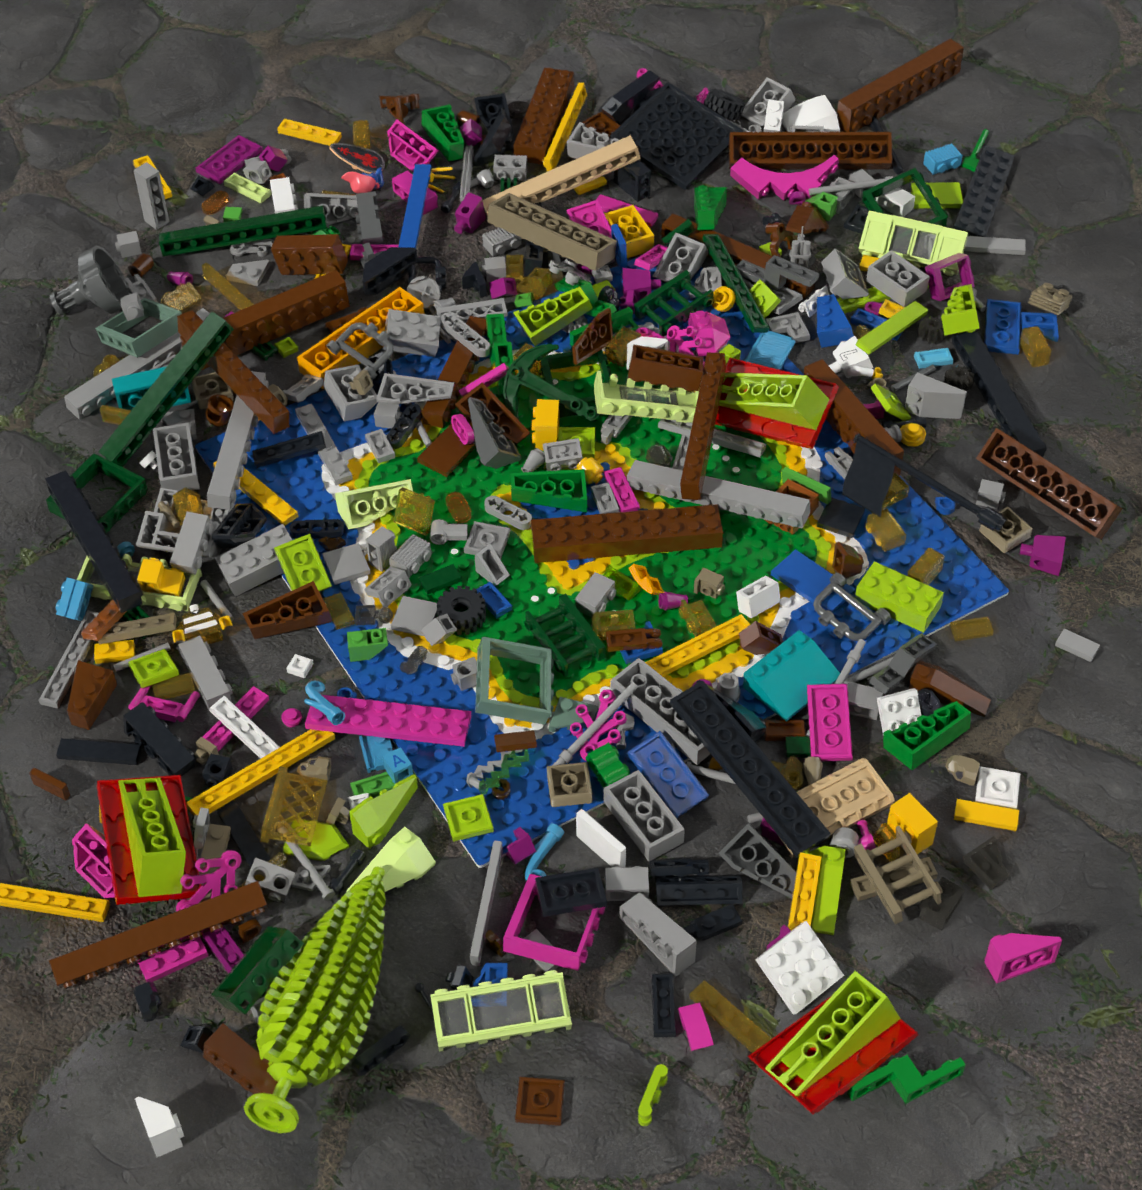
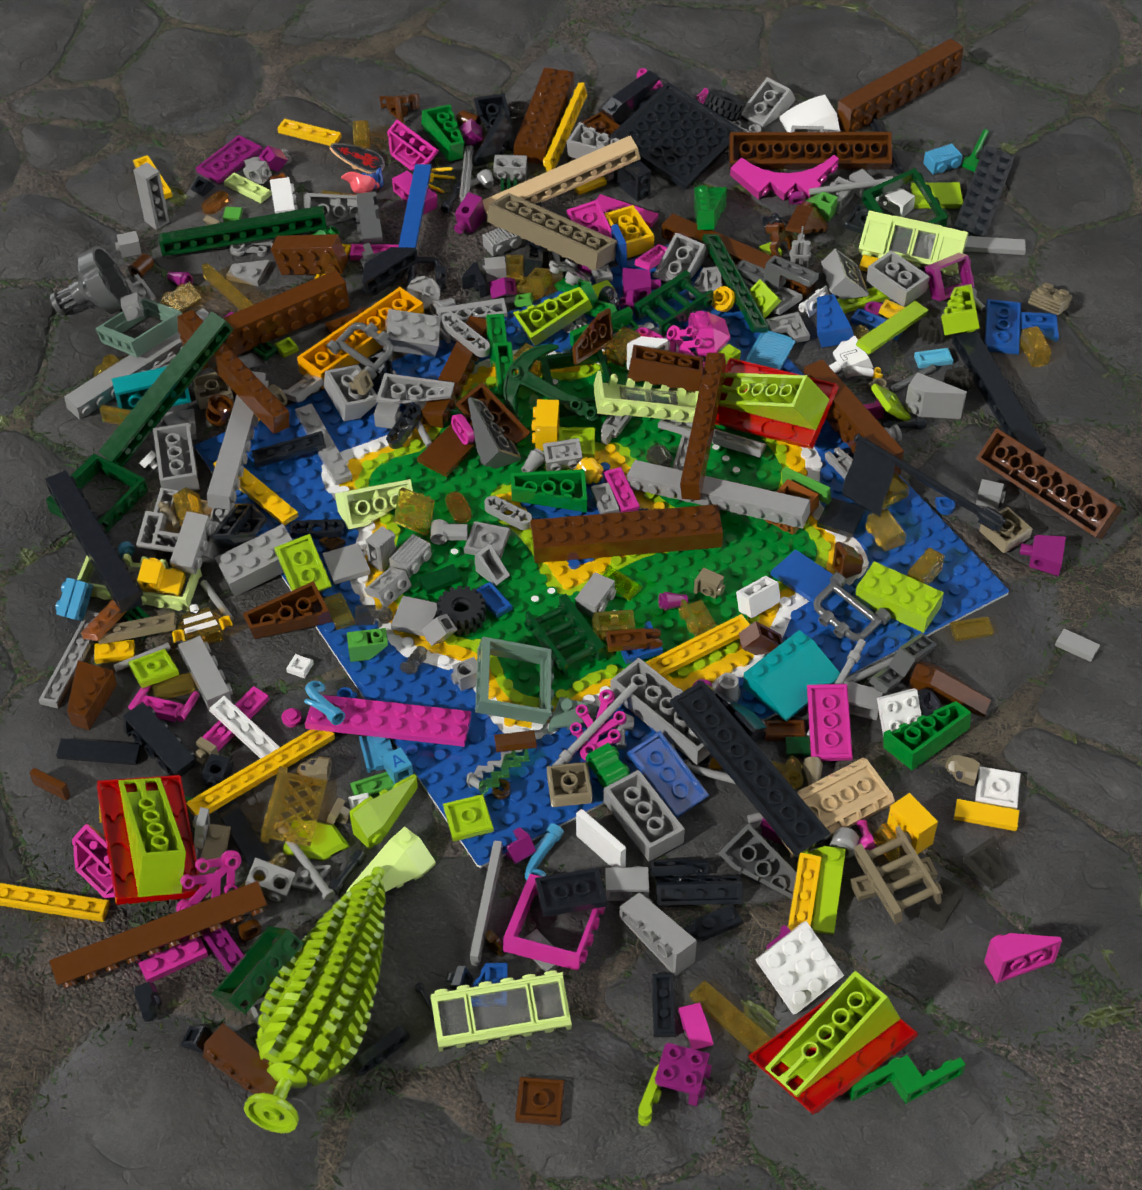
white slope [135,1097,184,1157] -> none
light grey plate [365,429,395,463] -> none
dark pink tile [459,363,509,397] -> none
light orange slope [629,564,664,596] -> none
dark green tile [662,219,695,247] -> none
white brick [764,100,784,132] -> none
yellow plate [900,423,926,447] -> none
none -> magenta bracket [655,1043,712,1106]

